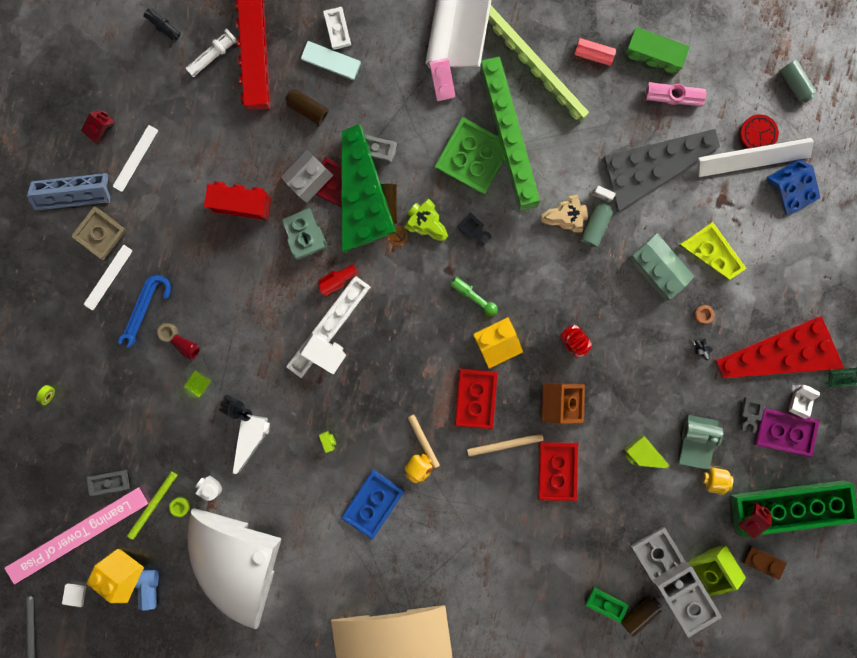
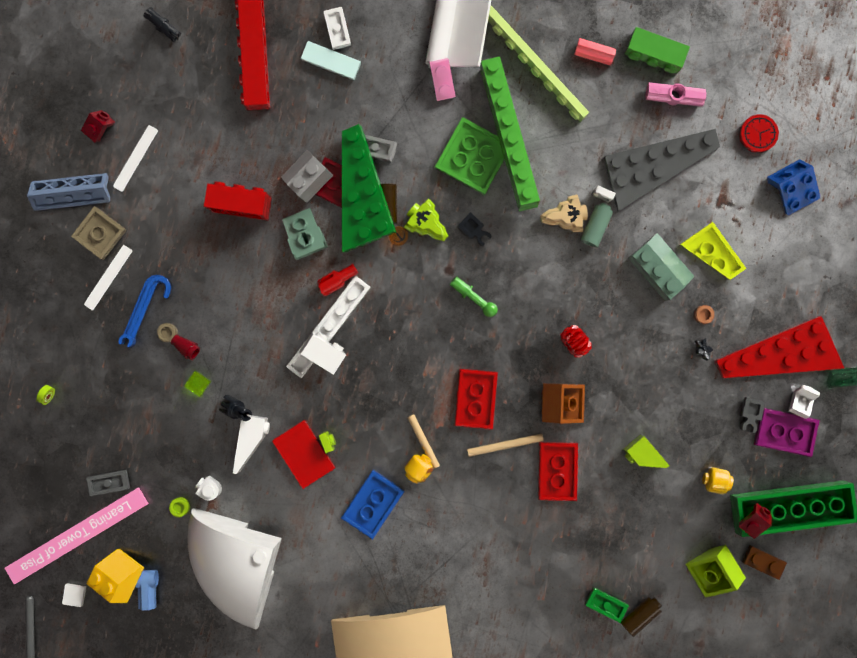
lime bar [127,472,177,539] -> none
white pin [186,28,237,77] -> none
dark brown brick [285,89,329,125] -> none
yellow slope [472,317,523,369] -> none
light grey bracket [631,526,722,638] -> none
sand green piece [678,415,723,470] -> none
white tile [697,138,814,177] -> none
sand green brick [779,59,817,103] -> none
none -> red tile [272,420,336,489]

